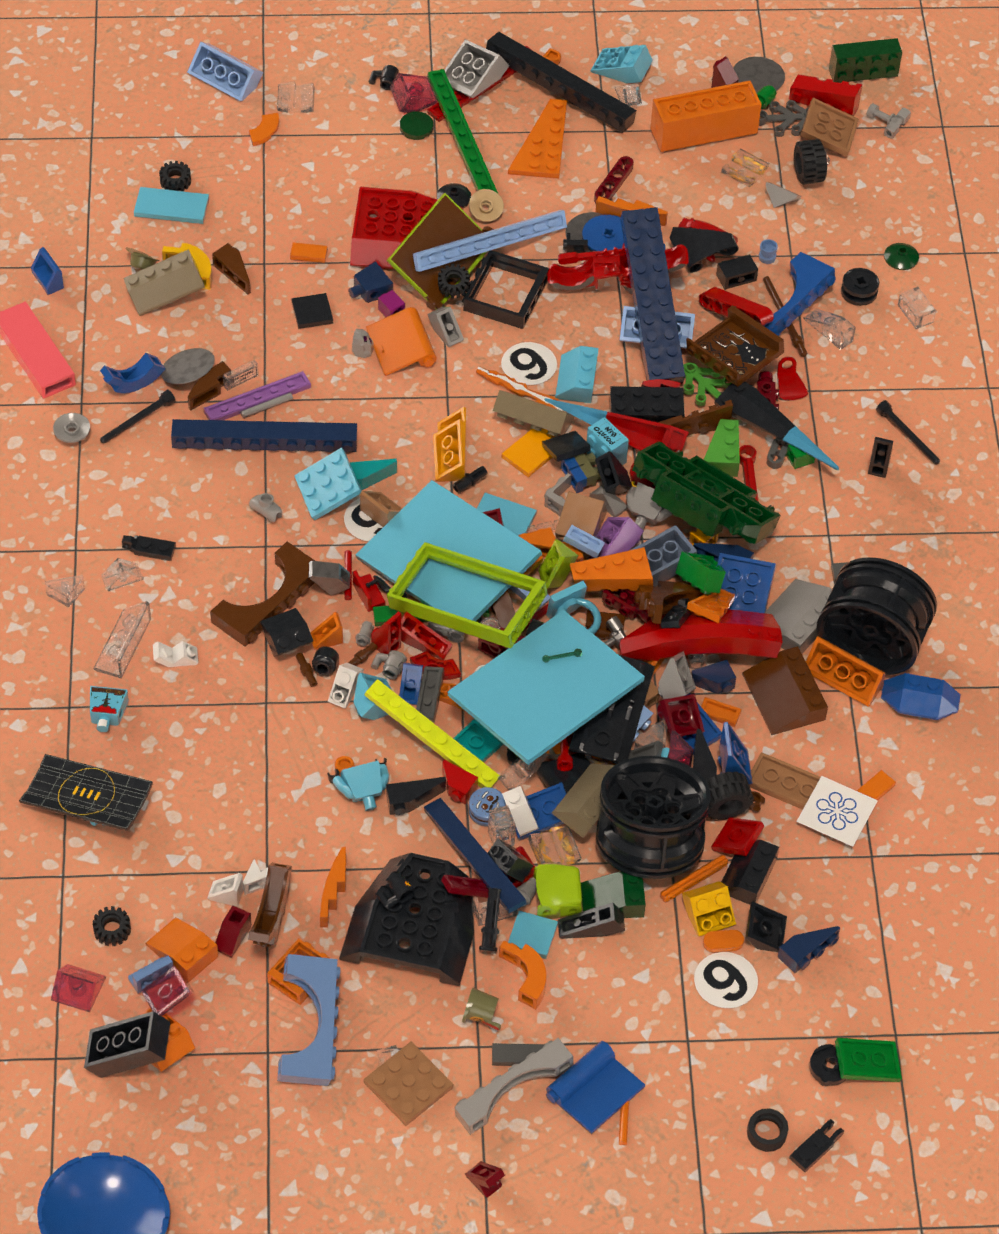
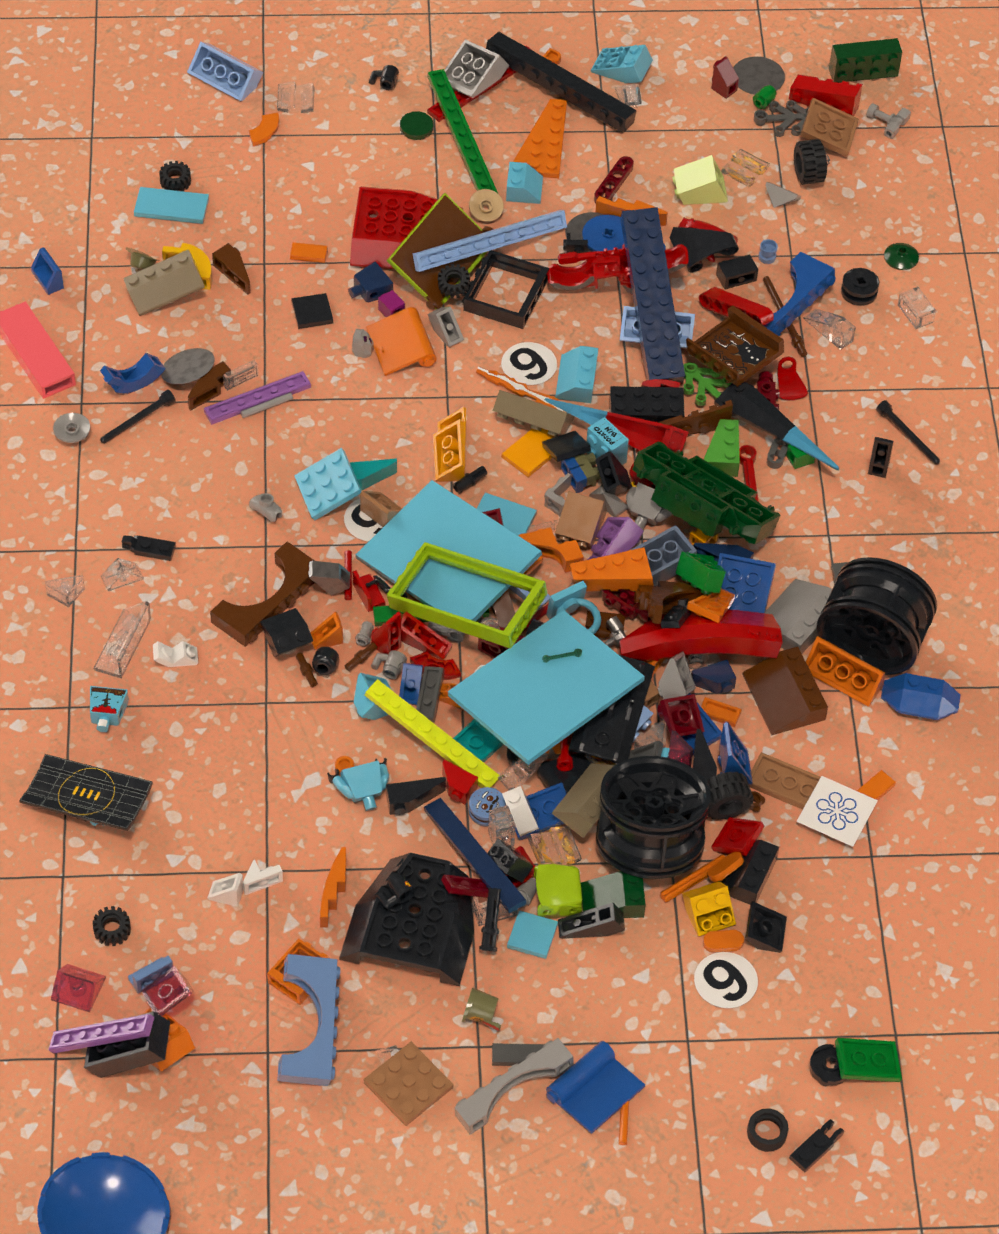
orange slope [145,917,218,983] -> none
dark blue brick [171,419,357,453] -> none
dark red slope [215,905,252,958] -> none
reddish brown arch [248,862,292,947] -> none
white slope [328,662,364,708] -> none
clear pink slope [390,73,437,113] -> none
black dish [437,183,471,208] -> none
dark red slope [465,1161,506,1197] -> none
orange arch [499,941,546,1010] -> none
lime slope [538,539,579,589] -> none
light blue plate [563,525,605,558] -> none
orange brick [650,81,761,152] -> none
dark blue slope [778,926,840,973] -> none
none -> medium lavender tile [49,1014,154,1053]
none -> medium azure slope [506,162,543,204]
none -> yellowish green slope [672,155,728,205]
none -> orange tile [707,852,744,882]

